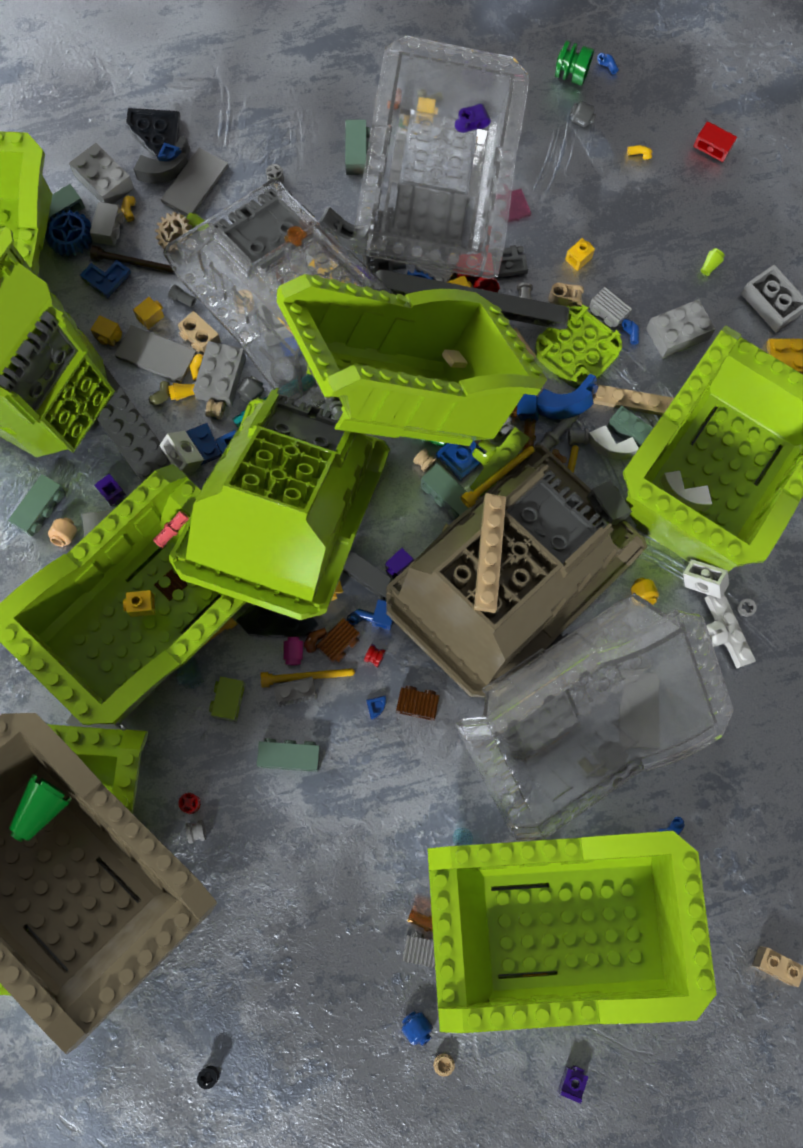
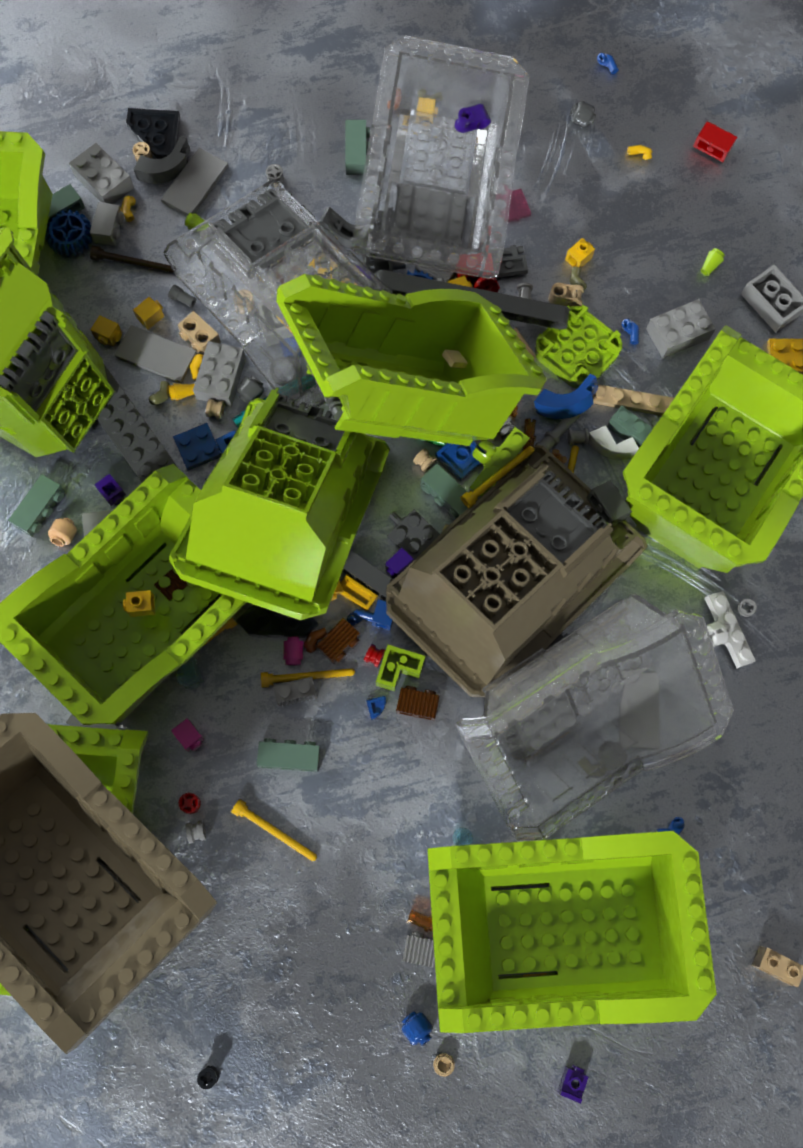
green cone [9,774,72,842] -> none
blue plate [80,260,131,298] -> none
coral pin [153,510,189,548] -> none
tan gear [155,212,193,252] -> none
blue tile [157,143,181,161] -> none
white brick [160,430,204,474] -> none
lime brick [209,676,246,723] -> none
clear orange plate [284,226,307,247] -> none
tan plate [474,493,506,613] -> none
blue panel [517,394,539,421] -> none
green wheel [555,40,595,86] -> none
light grey brick [589,286,632,329] -> none
yellow head [631,577,659,607] -> none
white brick [660,471,712,511] -> none
white brick [683,559,729,599] -> none
none -> tan wheel [133,142,152,162]
none -> dark pink brick [171,718,204,752]
none -> yellow piece [231,799,317,861]
none -> yellow tile [341,574,378,611]
none -> lime brick [376,645,425,692]
none -> dark grey plate [387,509,440,560]
none -> olive arm [569,267,587,291]

